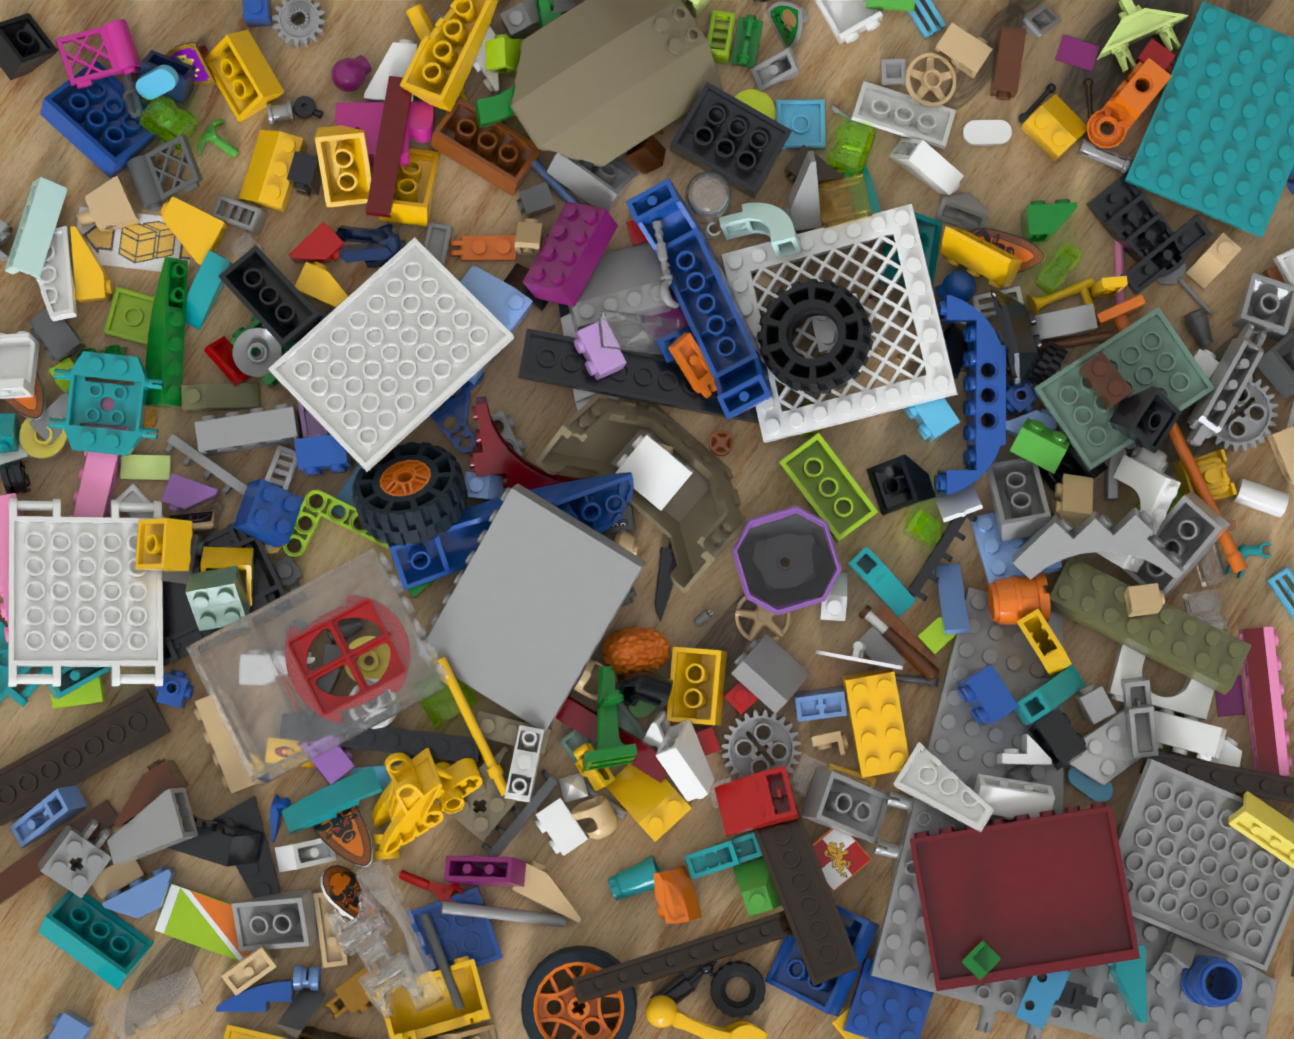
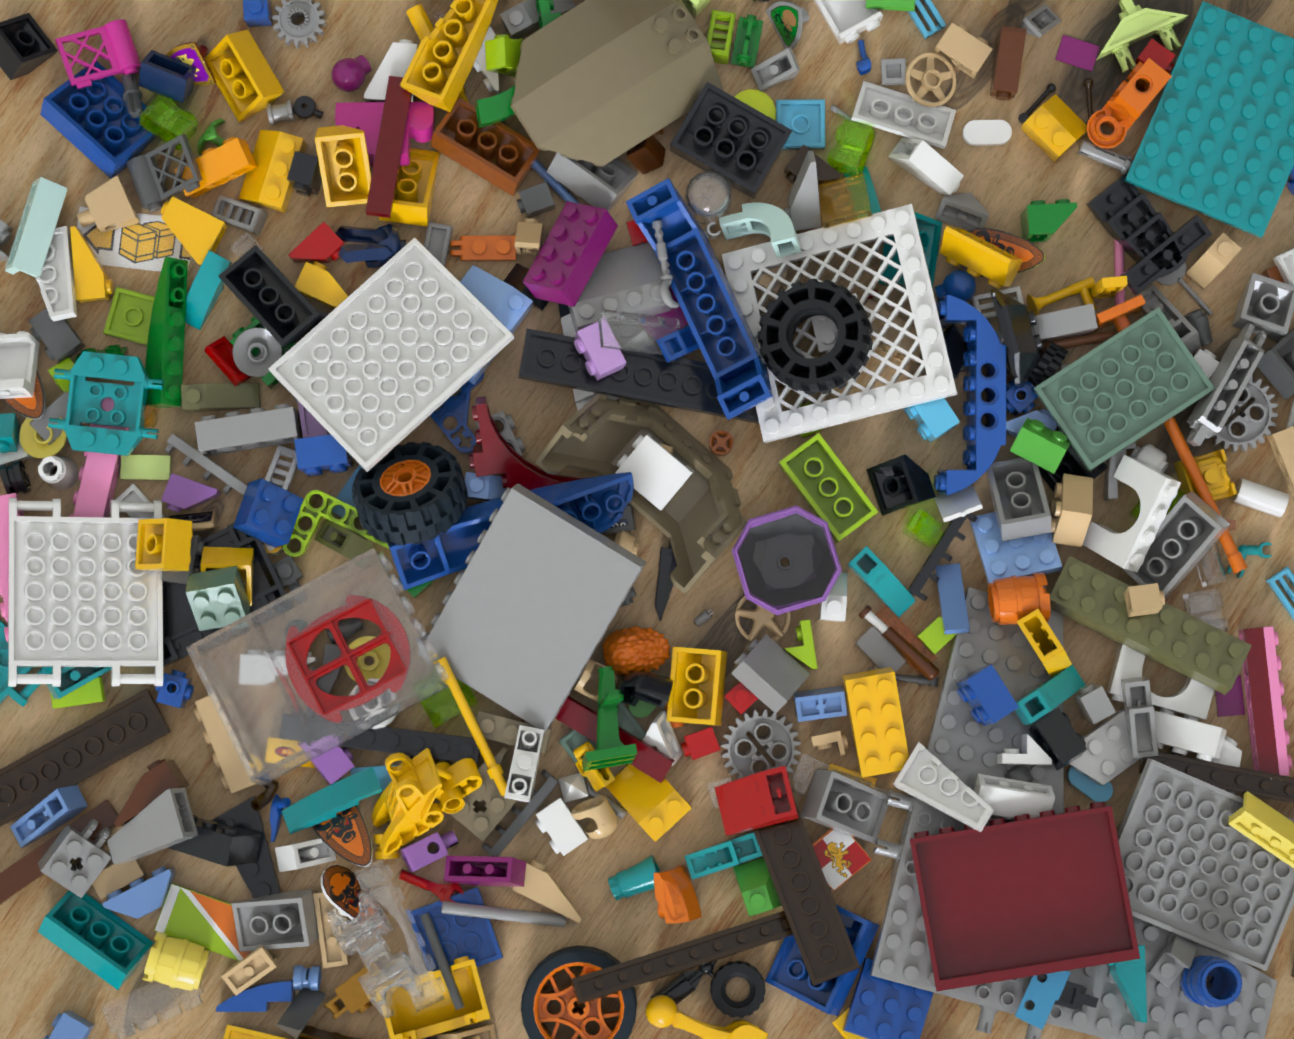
medium azure tile [136,65,179,100] -> none
white slope [655,720,714,802] -> none
orange hinge [668,333,717,398] -> none
white shield [815,641,903,670] -> none
green panel [962,940,1001,980] -> none
light grey arch [1012,507,1183,580] -> none
clear neon green brick [1035,241,1083,294] -> none
reddish brown brick [1079,352,1133,411] -> none
black slope [1109,386,1182,454] -> none
none -> white plant [38,456,78,490]
none -> light yellow piece [143,932,210,991]
none -> light orange brick [174,137,257,199]
none -> dark brown arm [251,776,279,811]
none -> olive slope [314,519,373,565]
none -> medium lavender torso [399,830,459,873]
none -> lime slope [783,619,818,670]
none -> blue hand [856,40,871,75]
none -> light grey slope [1137,284,1201,354]

